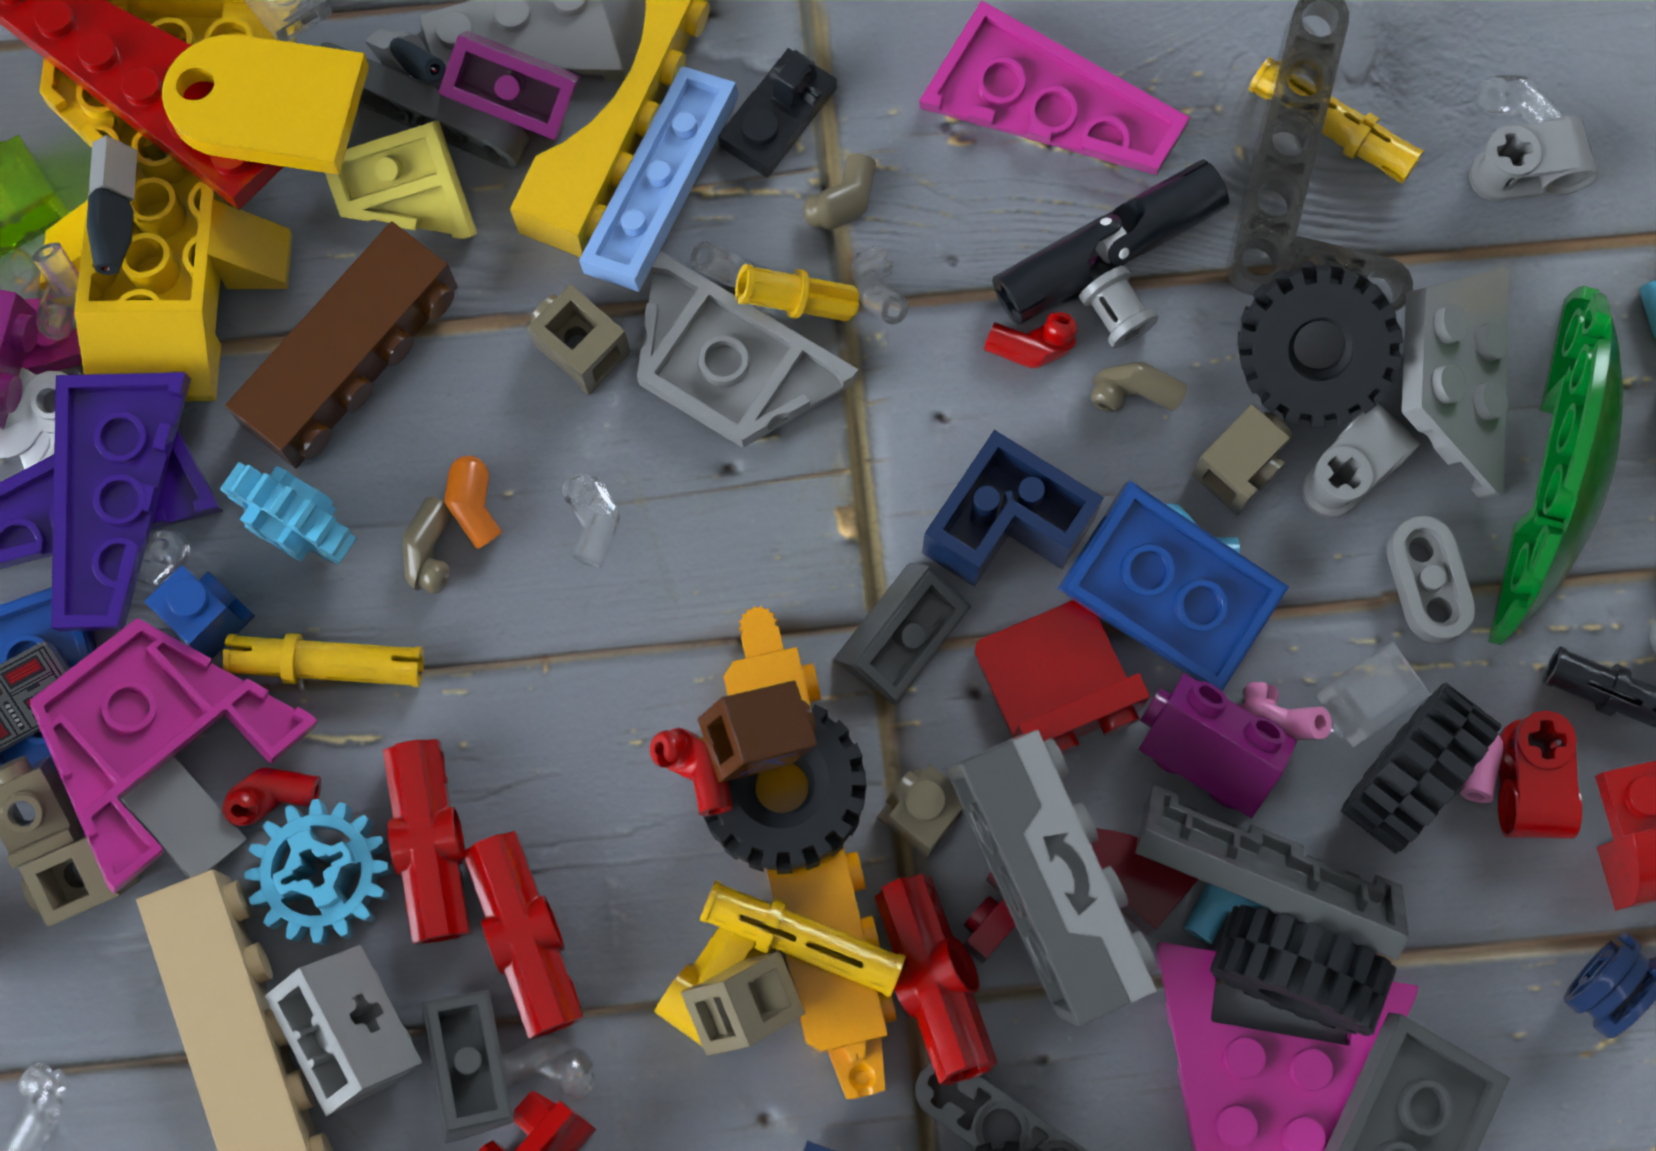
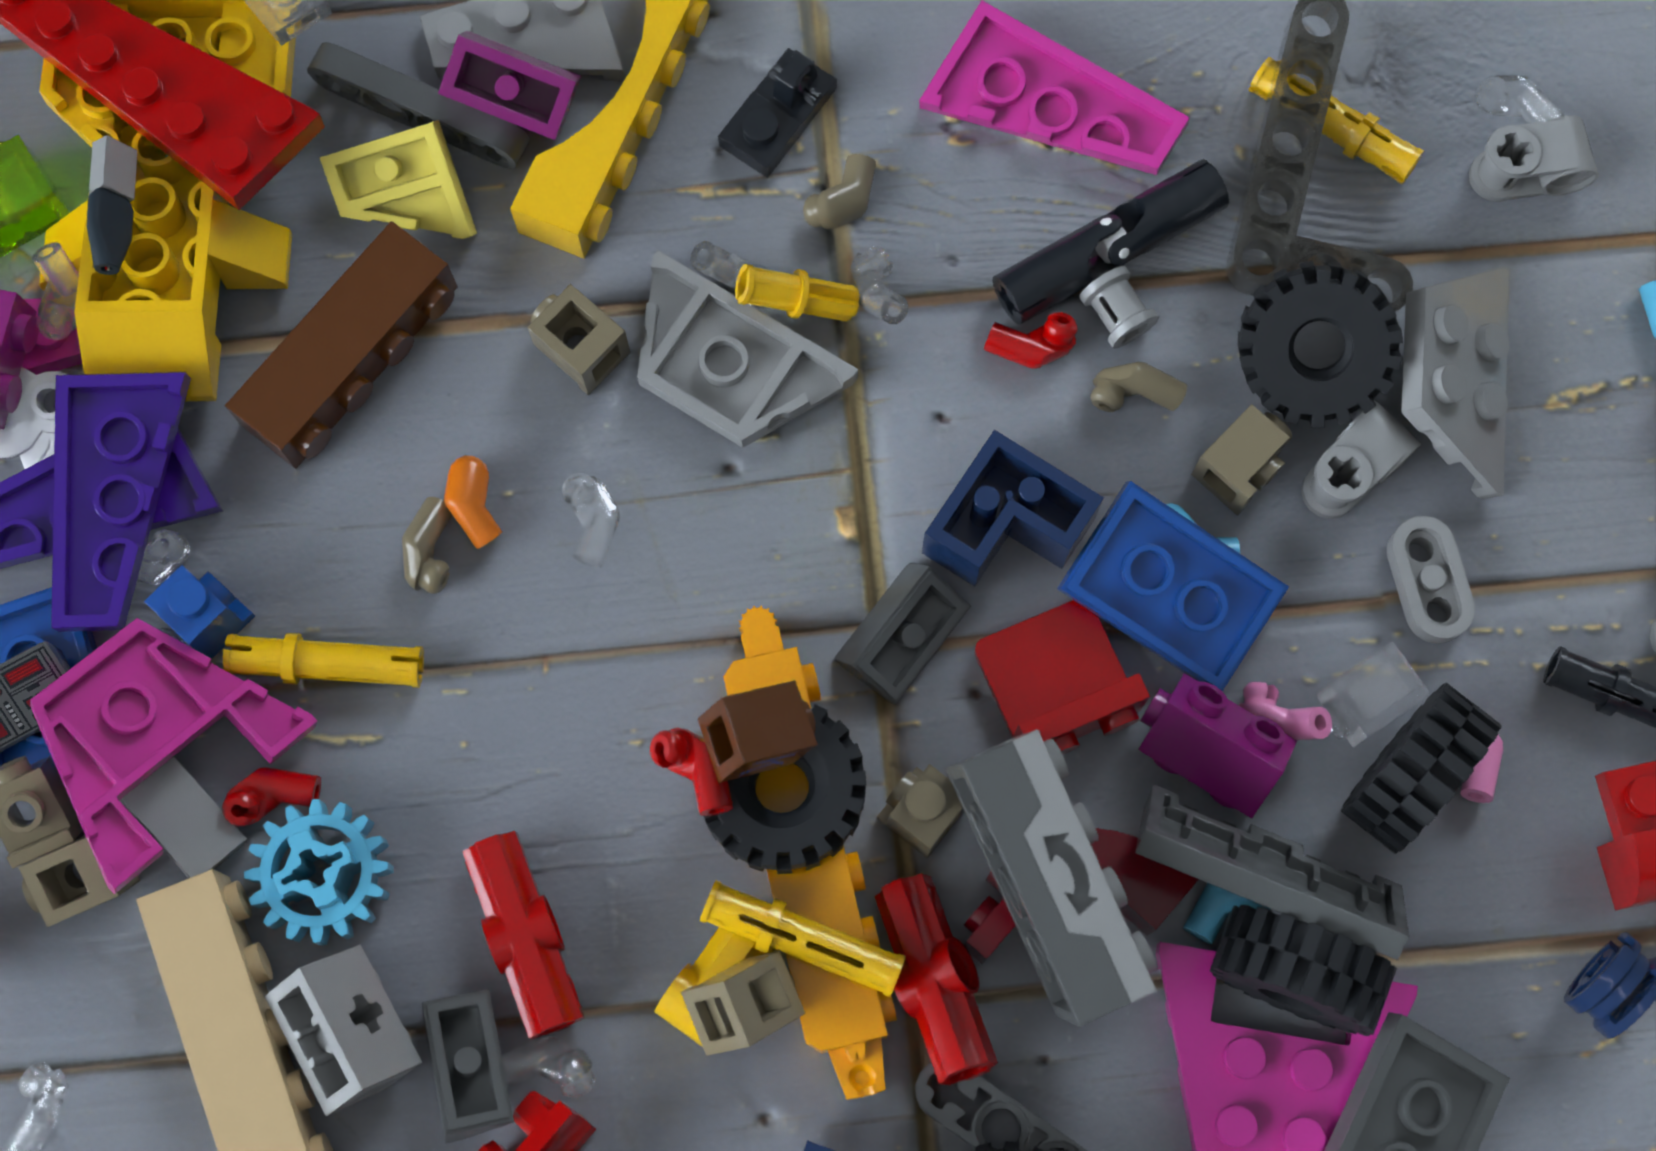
yellow tile [162,34,369,175] -> none
medium azure gear [220,462,357,565] -> none
piece [365,28,446,84] -> none
red piece [383,739,472,945] -> none
light blue plate [579,66,739,292] -> none
green brick [1488,286,1623,645] -> none
red piece [1498,710,1582,839] -> none

